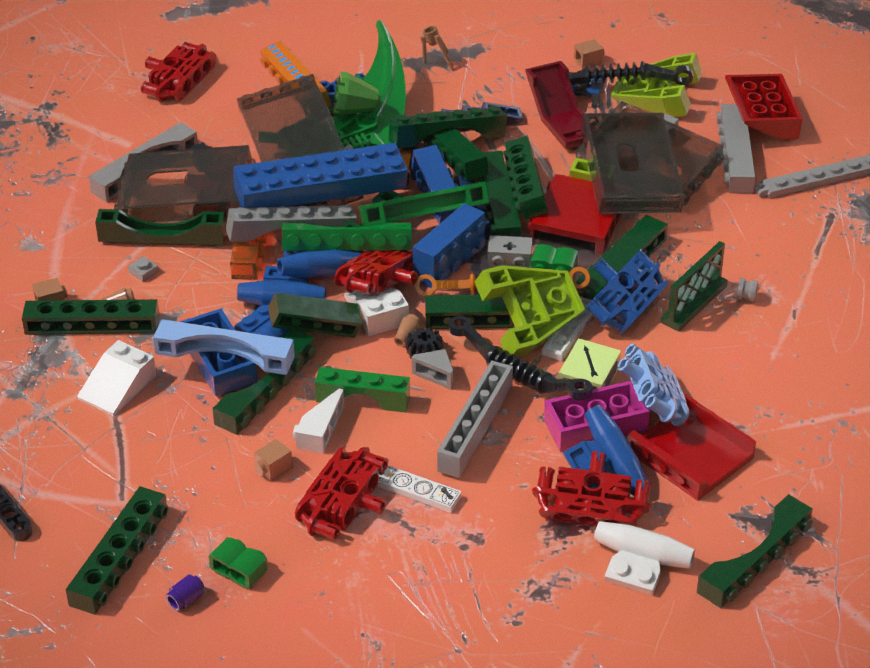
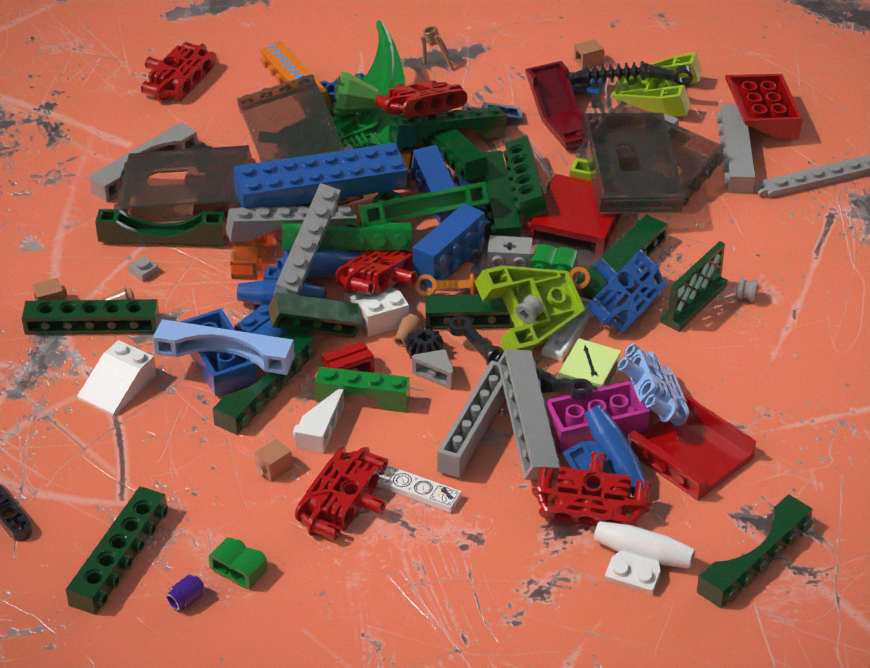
none -> light grey brick [274,183,341,295]
none -> red brick [322,341,375,373]
none -> red piece [375,80,468,118]
none -> light grey brick [497,349,560,480]
none -> light grey wheel [516,295,544,324]

